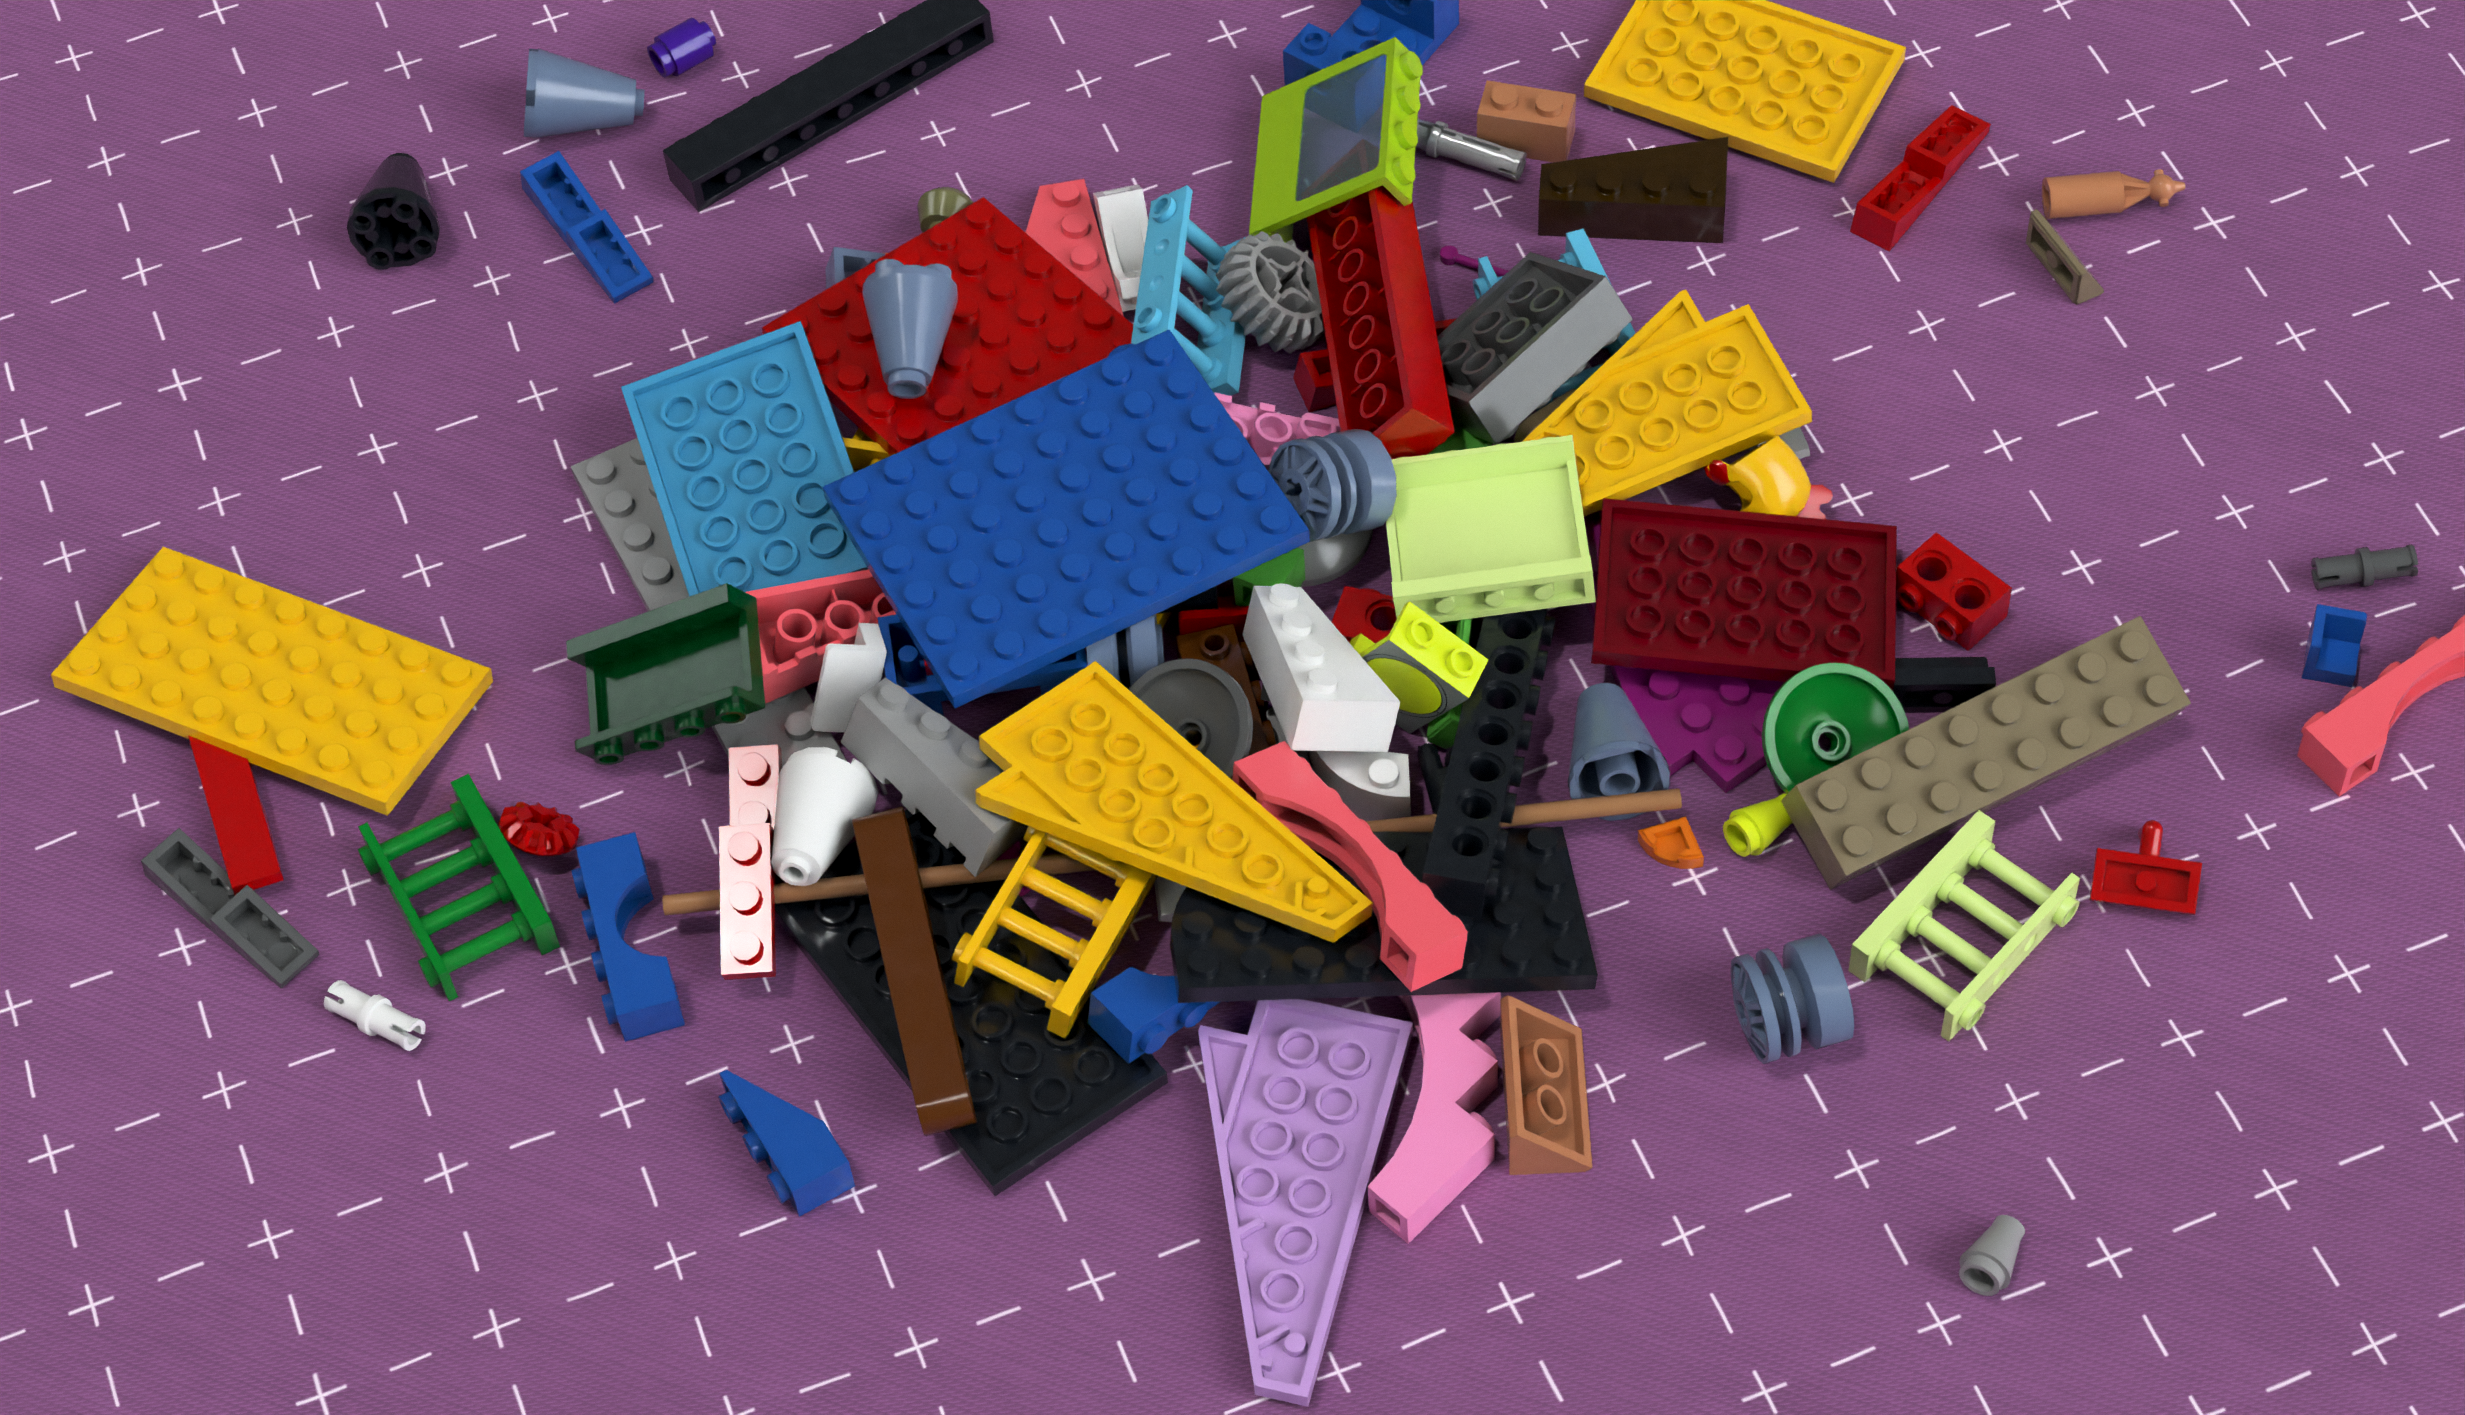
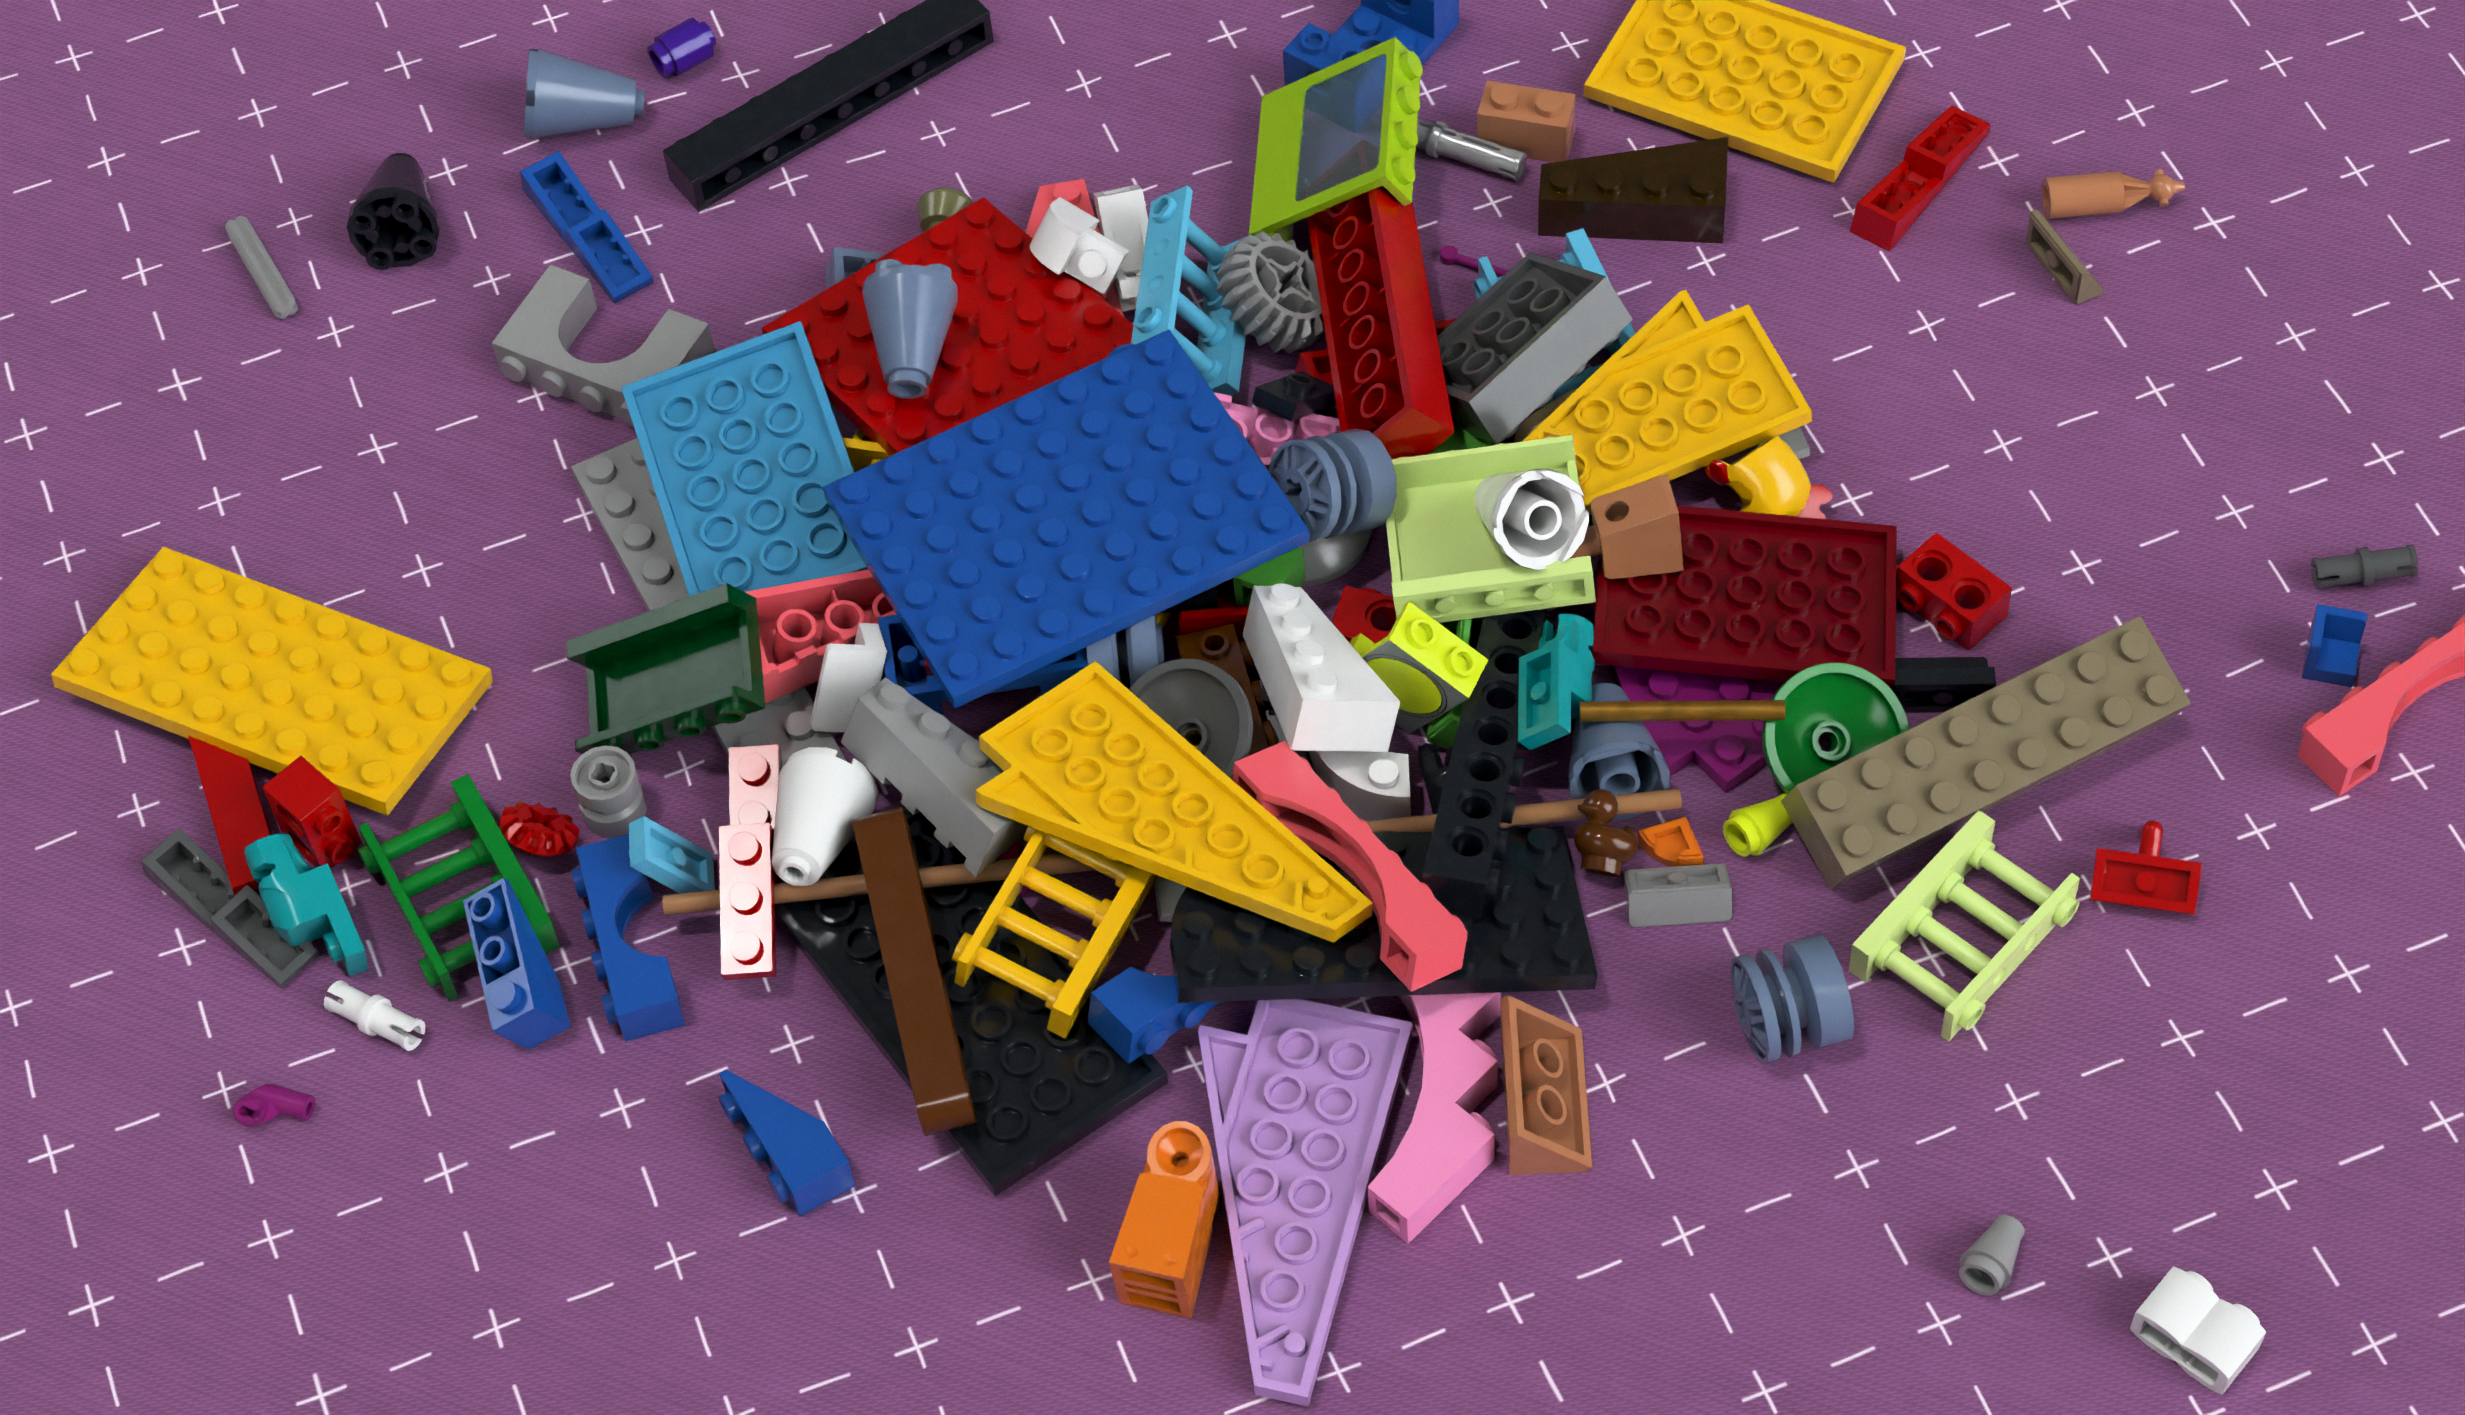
none -> light grey axle [225,215,298,319]
none -> magenta arm [233,1084,315,1127]
none -> teal plate [244,833,368,977]
none -> red brick [262,755,362,869]
none -> blue slope [463,878,571,1050]
none -> light grey arch [492,265,715,427]
none -> light grey wheel [570,745,647,838]
none -> medium azure plate [628,816,715,893]
none -> white brick [1030,197,1130,294]
none -> orange piece [1109,1121,1220,1319]
none -> black plate [1252,371,1336,421]
none -> white cone [1474,469,1589,570]
none -> teal plate [1518,614,1595,750]
none -> nougat torso [1570,475,1684,579]
none -> reddish brown animal [1574,789,1638,877]
none -> pearl gold bar [1579,700,1786,722]
none -> light grey slope [1624,863,1732,927]
none -> white brick [2130,1266,2266,1395]

